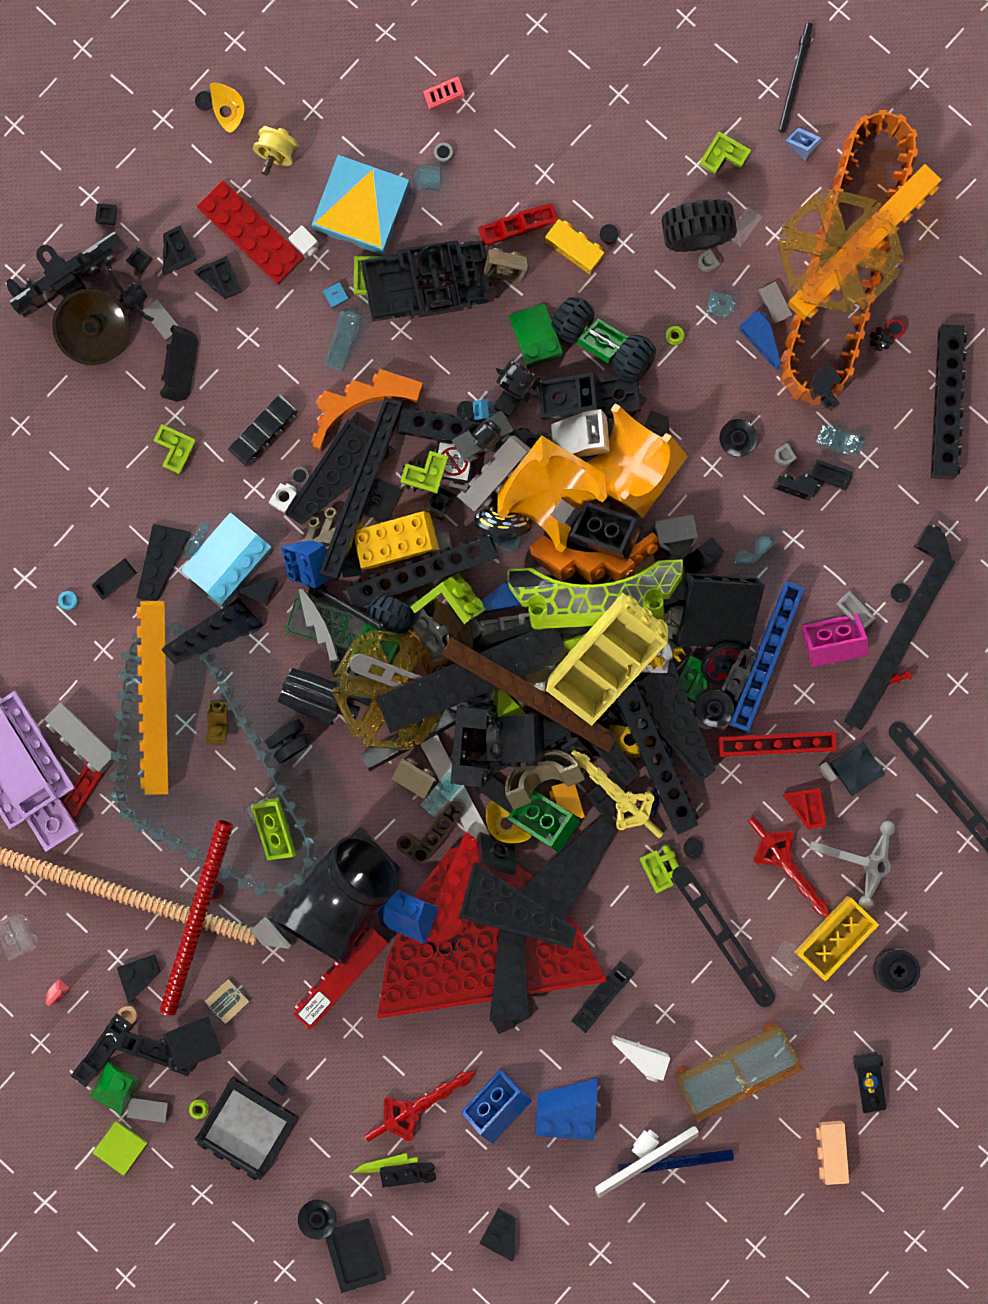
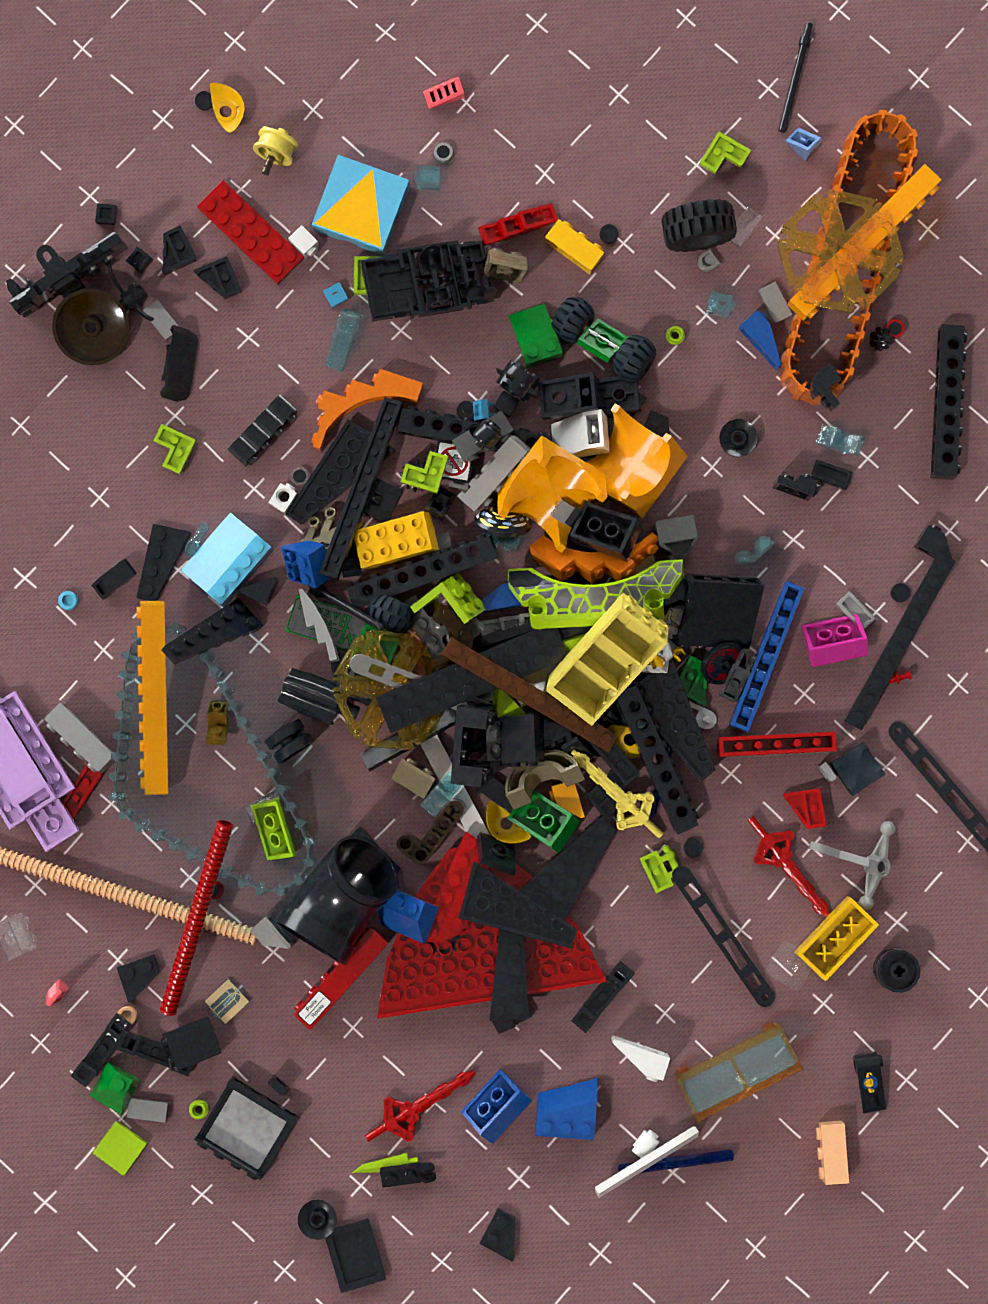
black slope [683,537,724,574] -> none
black dish [695,690,734,728] -> none
light grey tile [774,443,797,466] -> none

